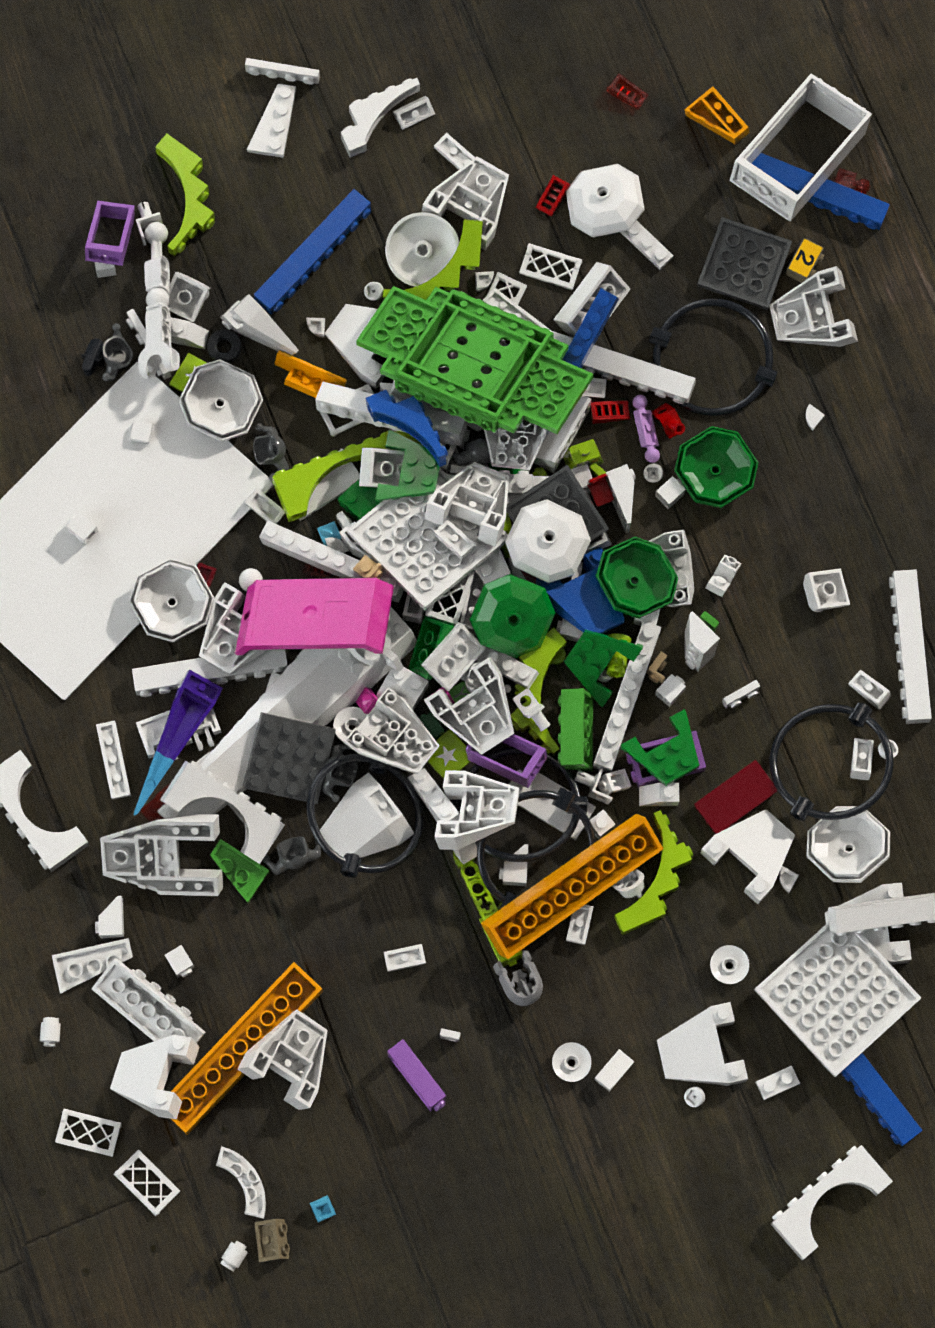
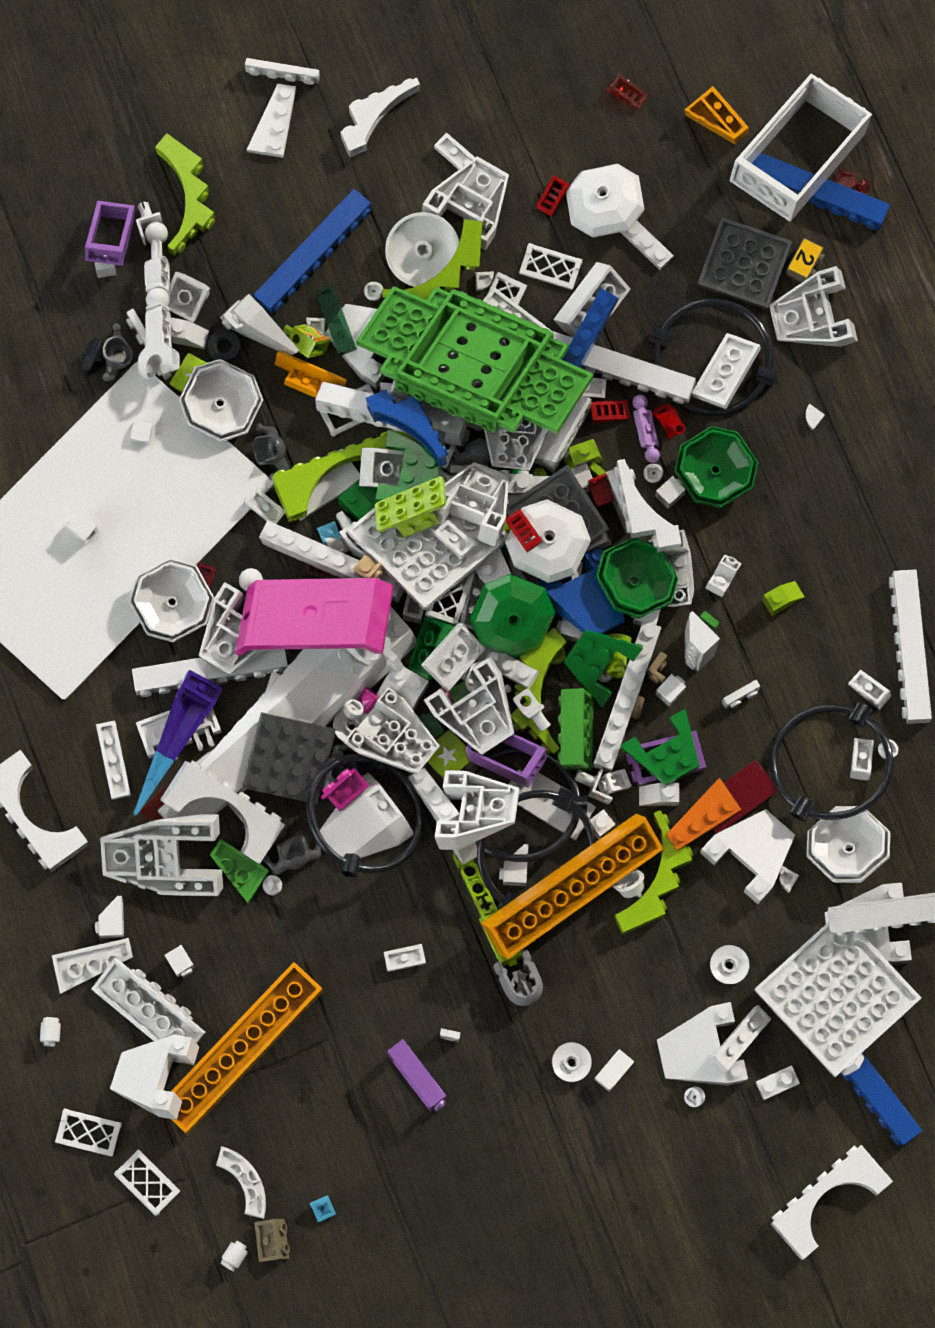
white wedge [237,1010,328,1110] -> none
white slope [393,96,435,130] -> none
white plate [566,905,594,945] -> none
white slope [803,568,850,612] -> none
none -> white tile [263,875,282,896]
none -> lime torso [283,323,332,358]
none -> clear green tile [316,284,357,356]
none -> dark pink bracket [321,768,369,811]
none -> white tile [343,699,363,719]
none -> lime bracket [375,476,446,538]
none -> red slope [505,509,543,553]
none -> white arch [614,459,682,552]
none -> tan tile [631,696,645,719]
none -> orange wing [666,778,741,851]
none -> white plate [692,333,761,409]
none -> white plate [711,1005,771,1072]
none -> lime slope [762,581,805,616]
none -> white tile [841,1054,864,1076]

